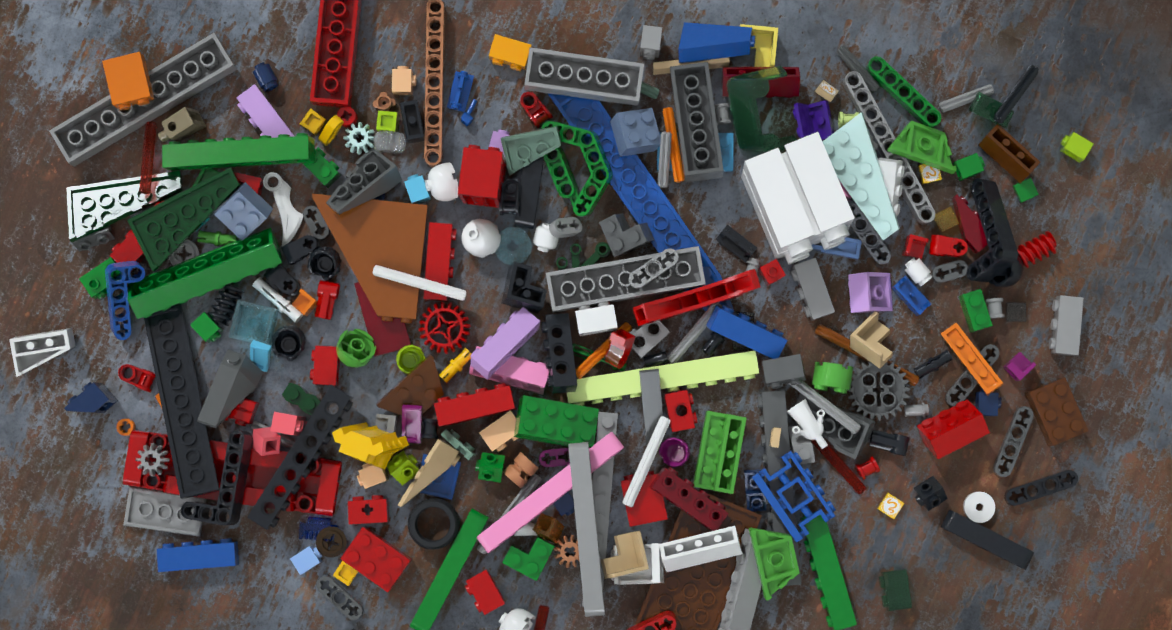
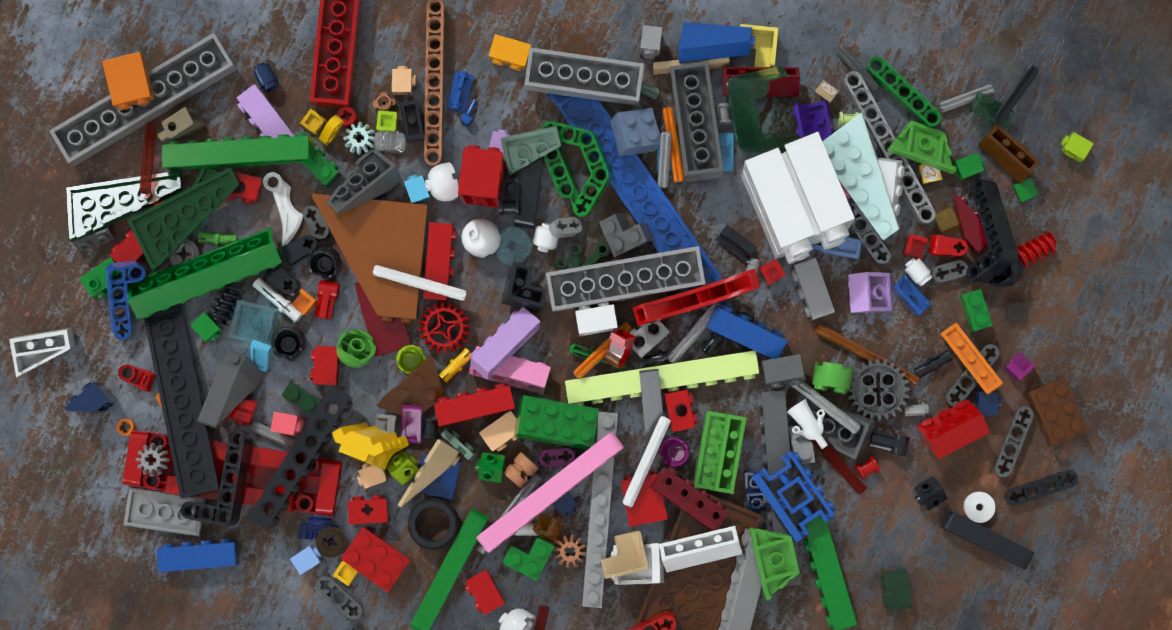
sand blue brick [214,182,273,241] -> none
coral brick [252,427,281,456] -> none
red piece [520,92,553,129] -> none
black brick [541,313,577,394] -> none
light grey beam [568,442,605,617] -> none
light grey beam [629,248,679,289] -> none
tan tile [769,427,781,448] -> none
tan panel [850,311,893,368] -> none
tile [877,493,904,519] -> none
light grey bush [986,298,1005,319] -> none
light grey brick [1049,295,1084,356] -> none

